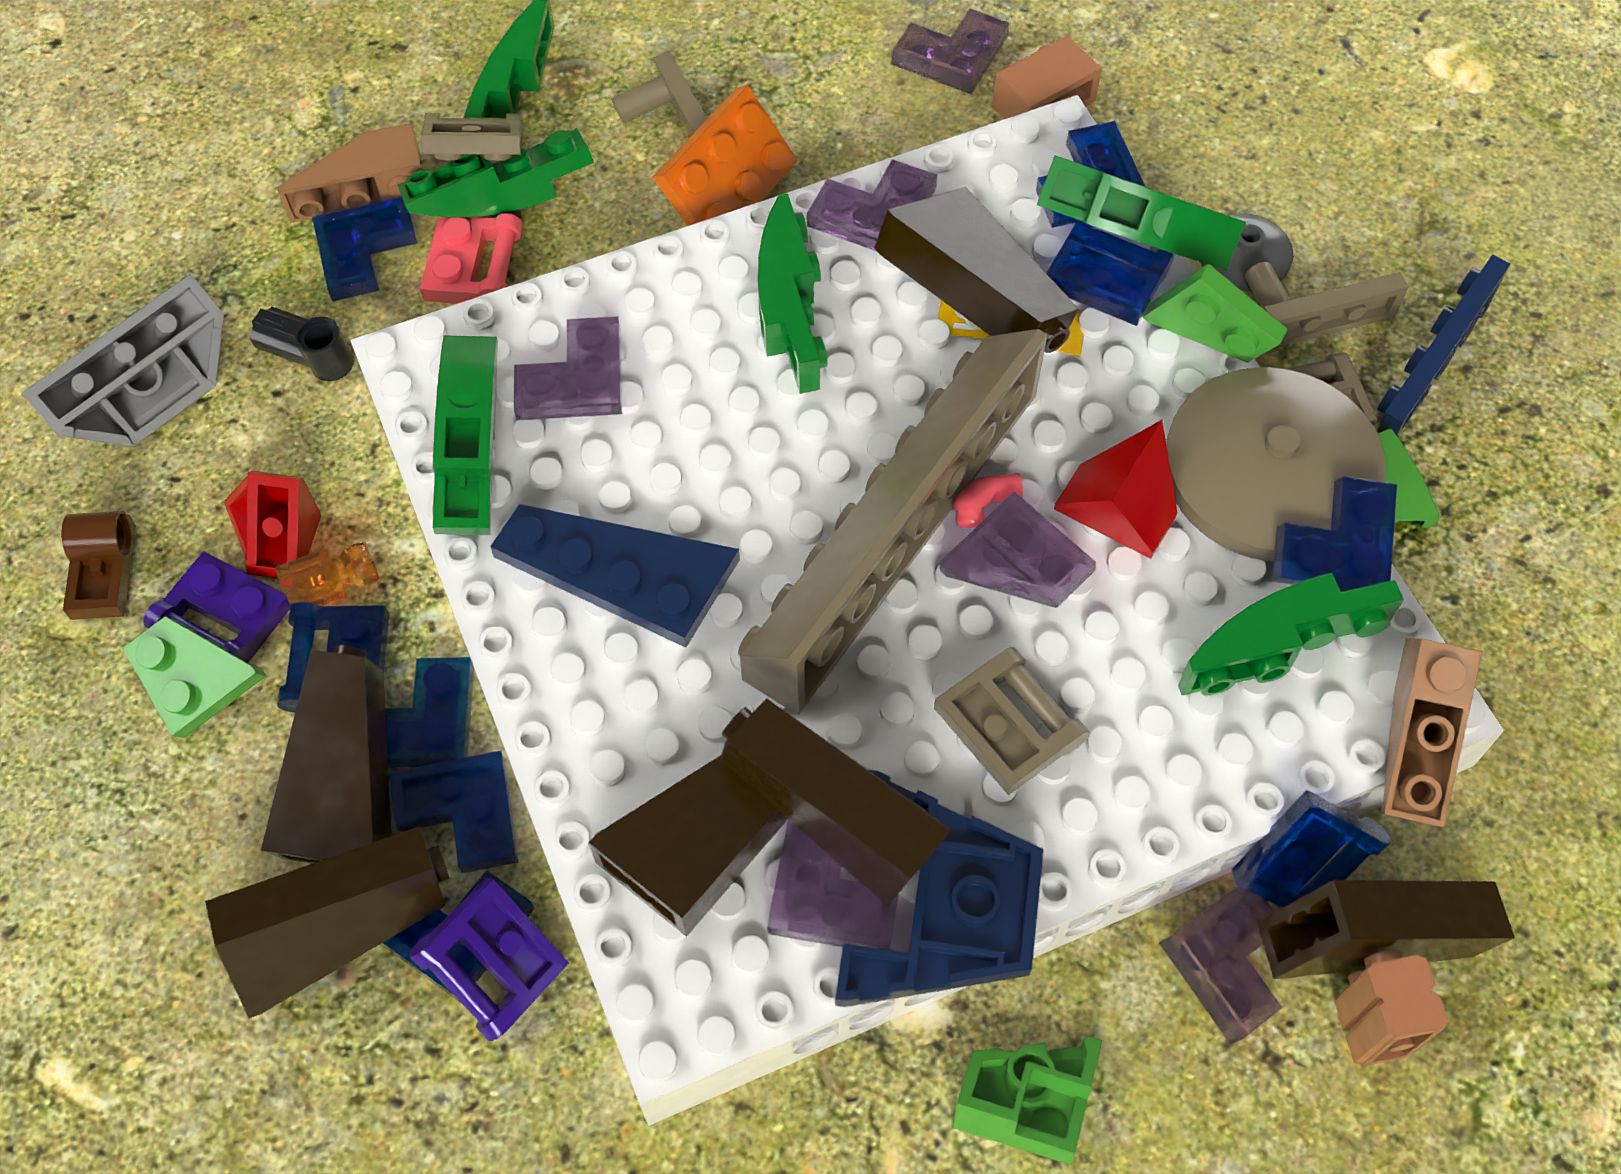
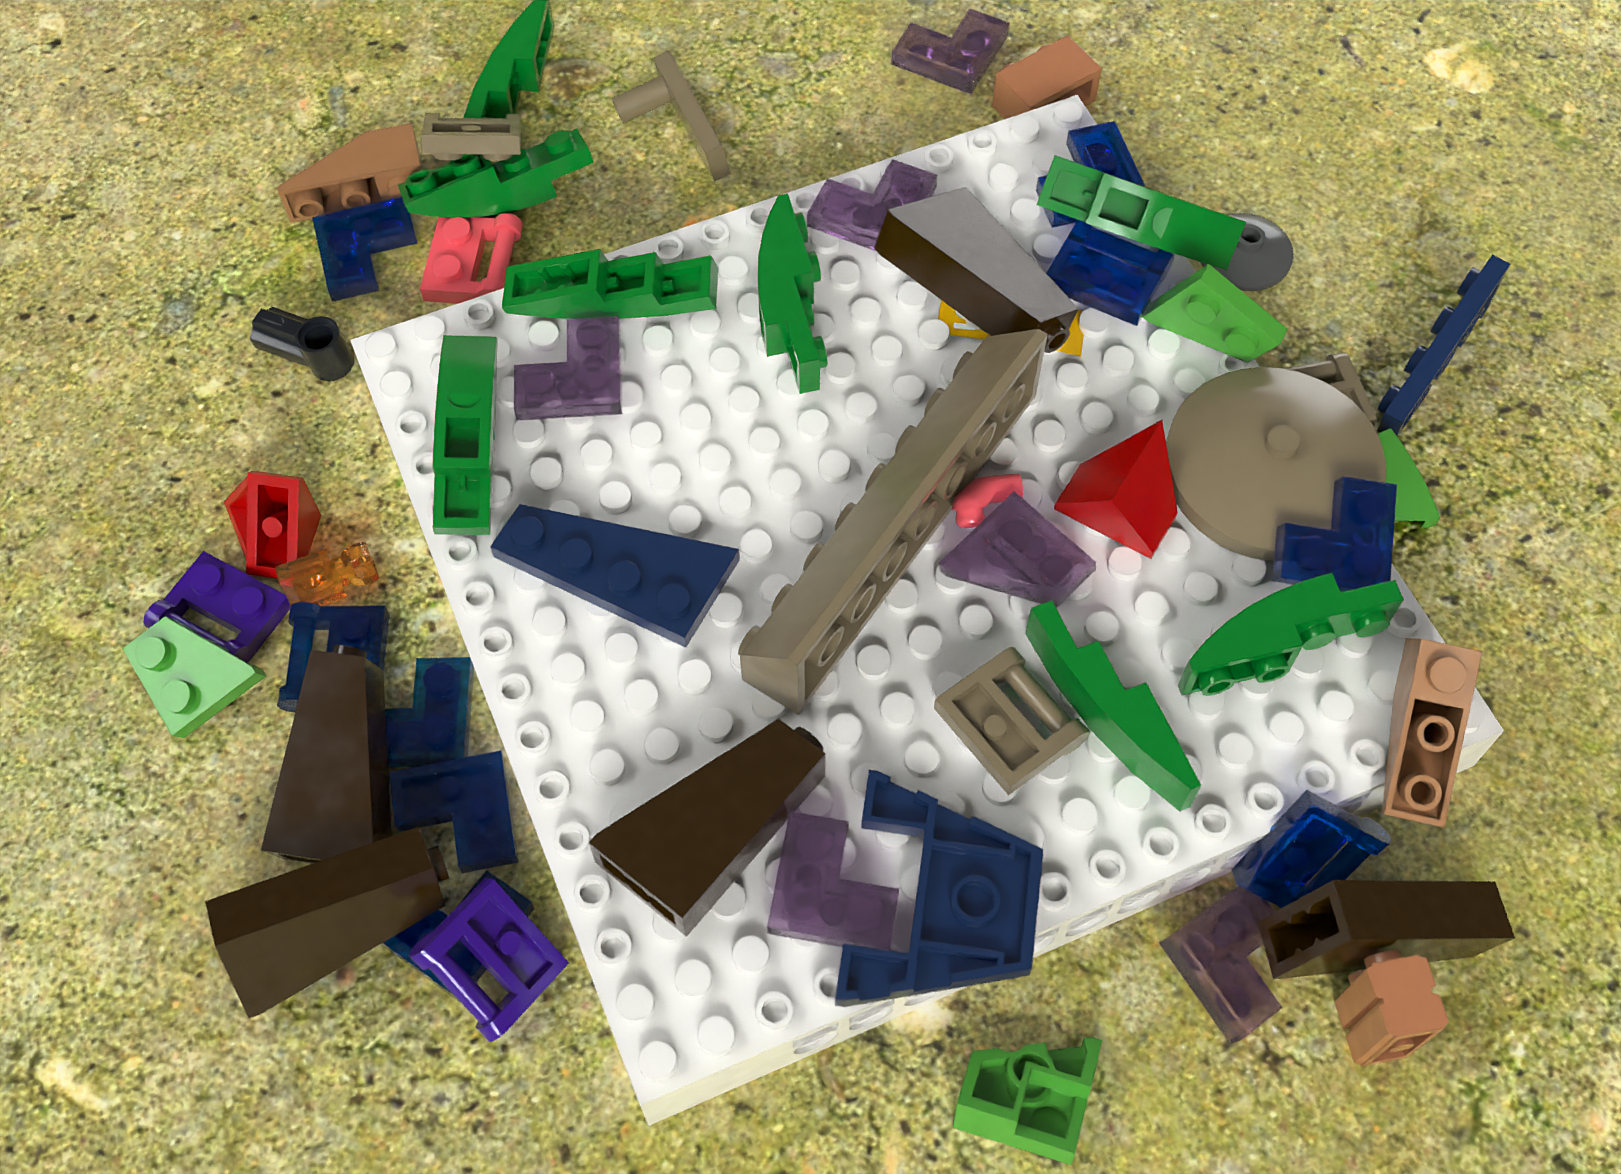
light grey wedge [21,274,224,447] -> none
reddish brown plate [61,511,136,620] -> none
orange plate [653,85,798,226] -> none
dark brown slope [720,698,951,906] -> none
dark tan piece [1244,262,1409,349] -> none
none -> green slope [502,249,718,319]
none -> green slope [1025,600,1202,811]

